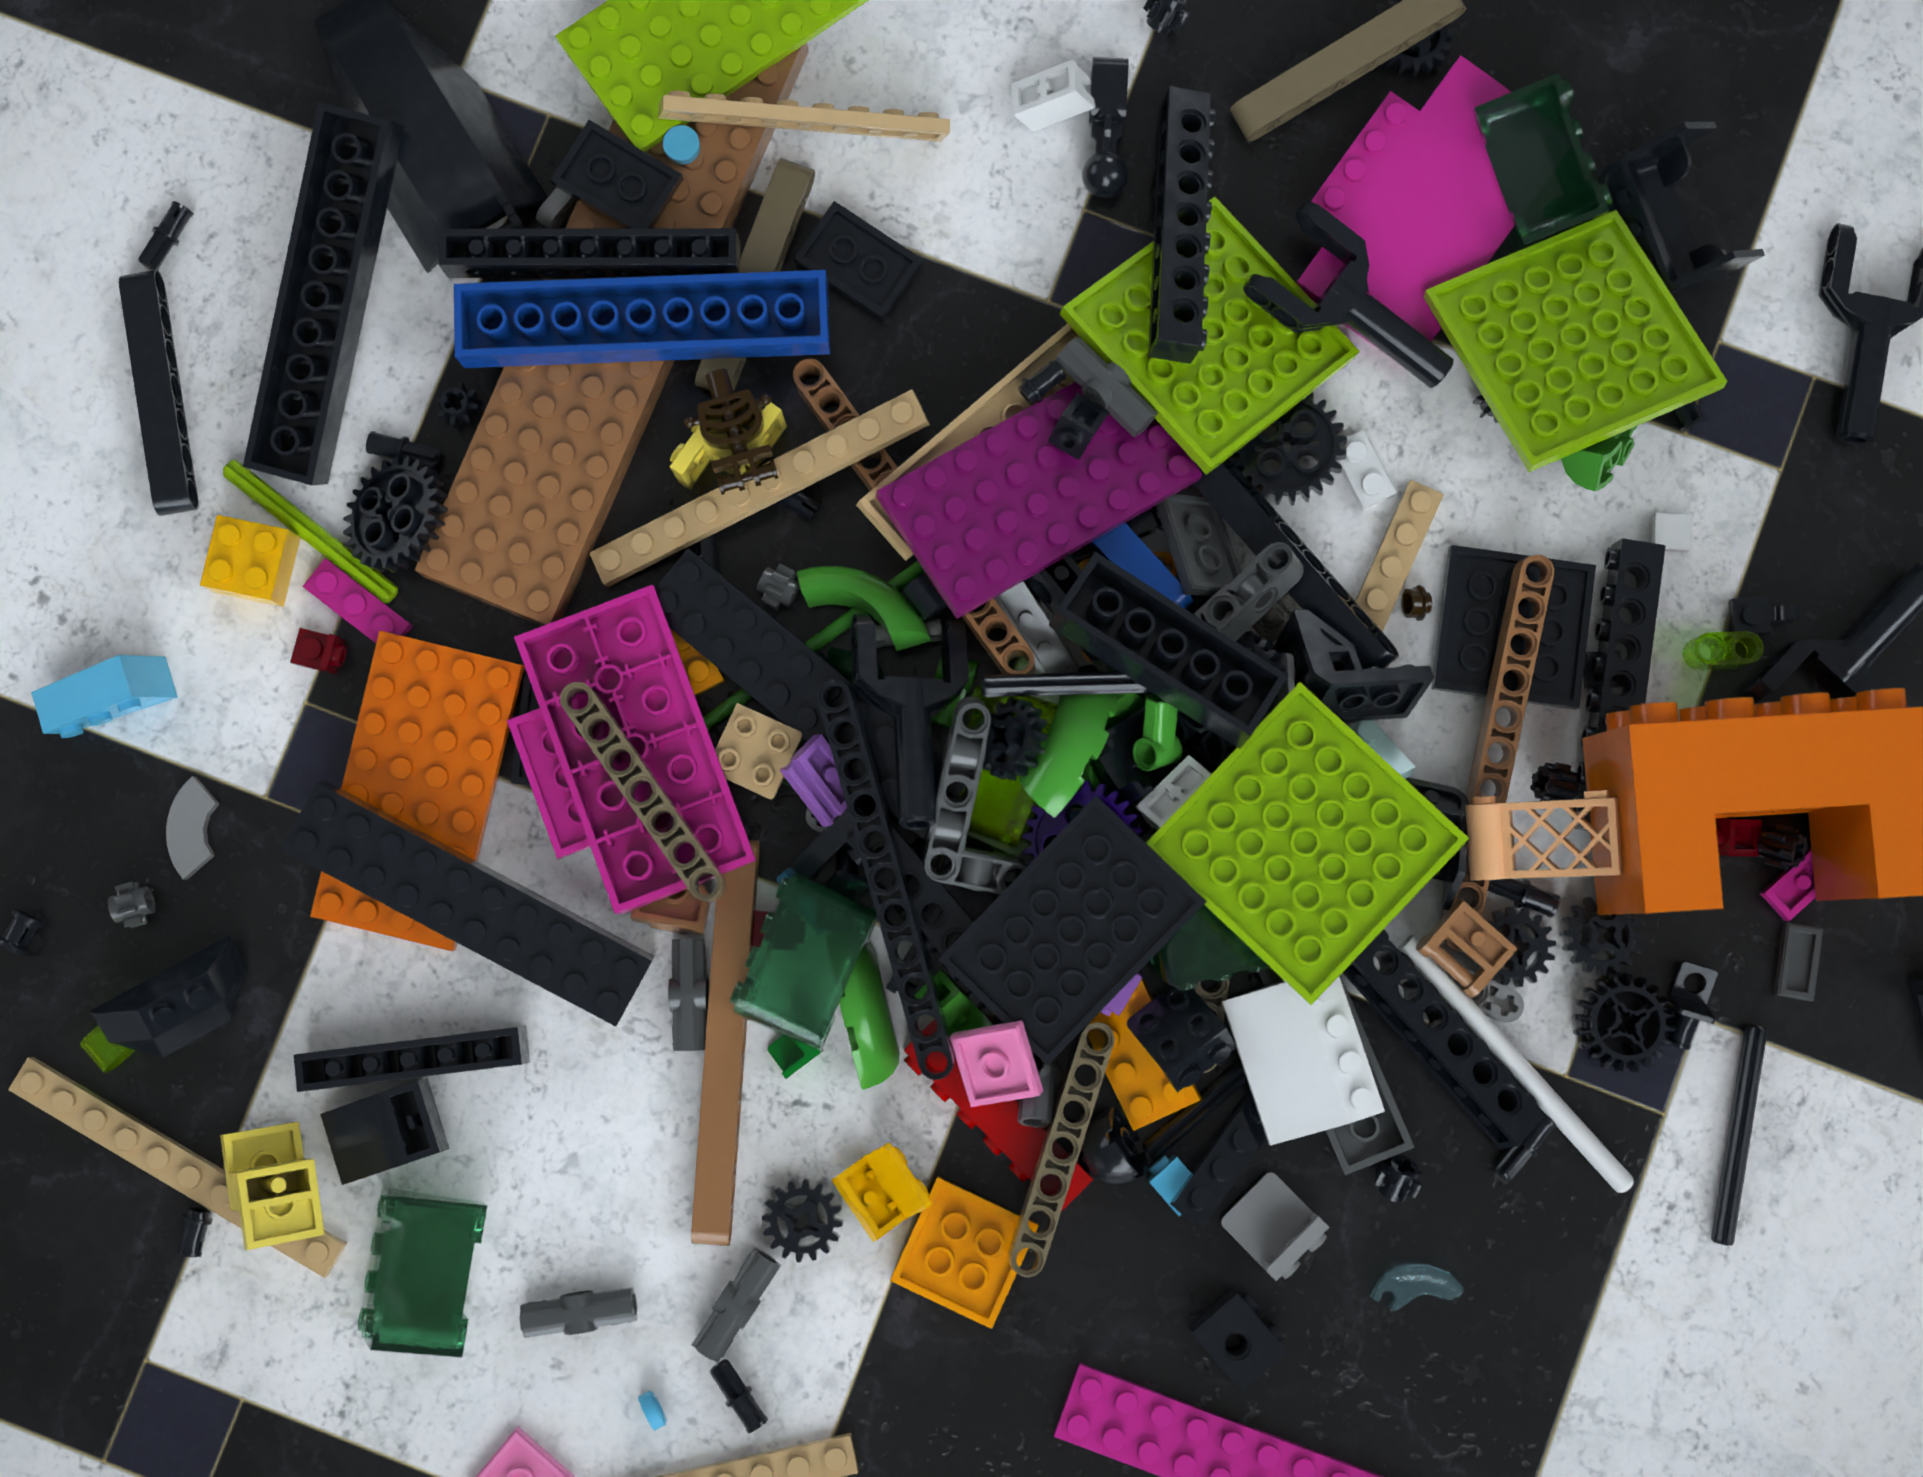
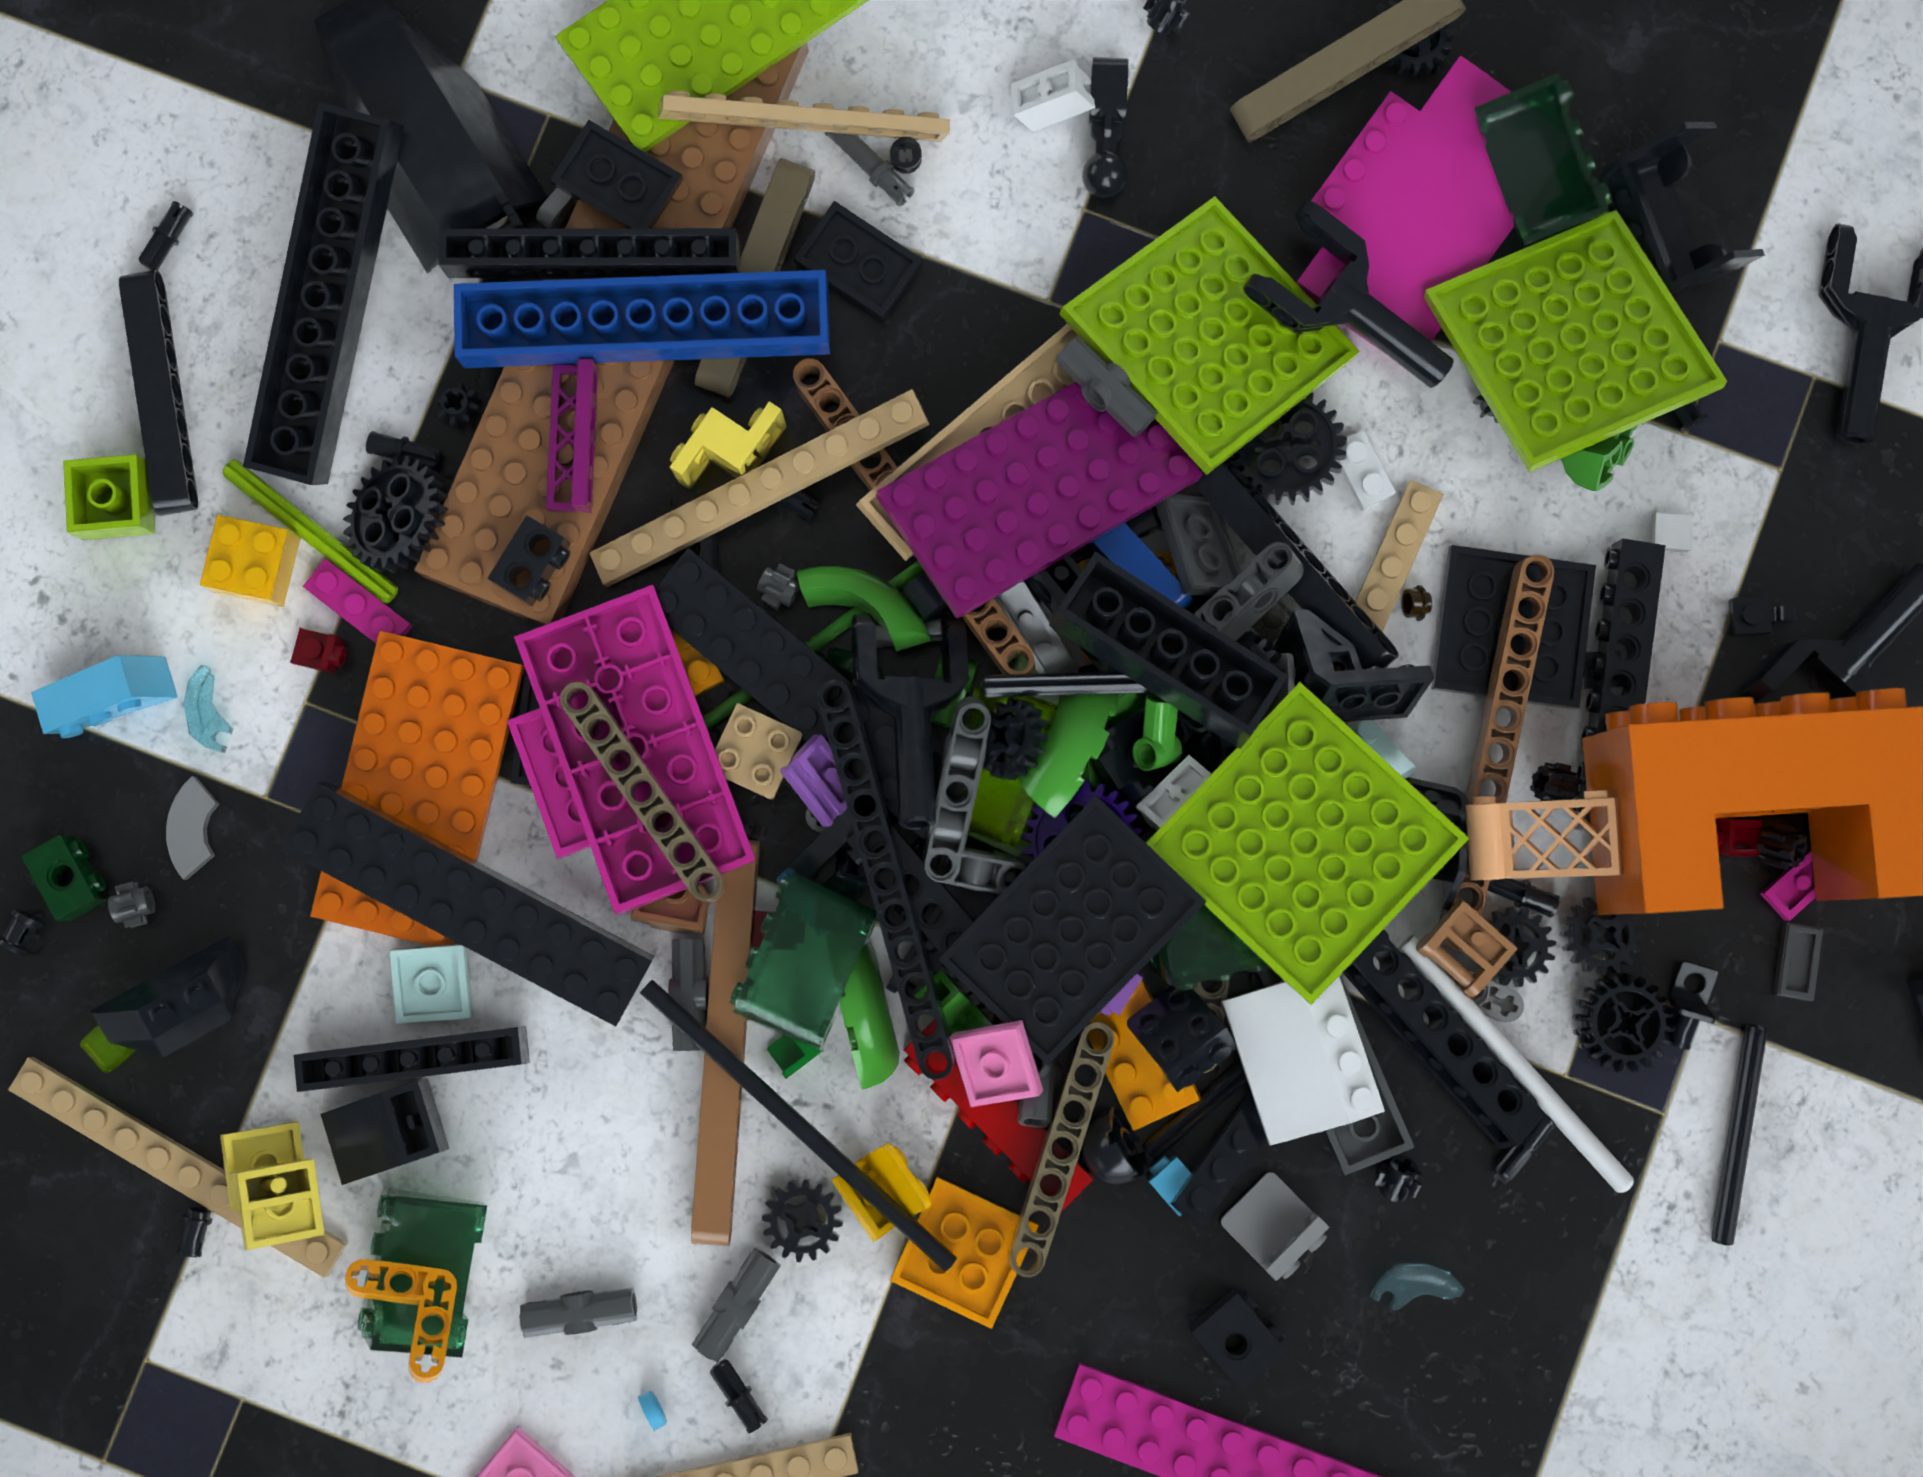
medium azure tile [663,125,701,165] -> none
dark brown torso [684,369,779,495] -> none
black pin [1018,359,1066,405] -> none
black bracket [1048,393,1109,460] -> none
black brick [1148,86,1215,364] -> none
clear neon green beam [1683,631,1764,670] -> none
none -> dark green brick [21,834,108,922]
none -> lime brick [63,454,155,541]
none -> clear light blue piece [183,665,233,753]
none -> light orange beam [345,1259,457,1383]
none -> light aqua plate [389,943,473,1024]
none -> black brick [487,515,571,607]
none -> magenta fence [546,359,599,513]
none -> black piece [640,979,957,1272]
none -> dark grey pin [824,132,915,207]
none -> black bush [890,137,922,174]

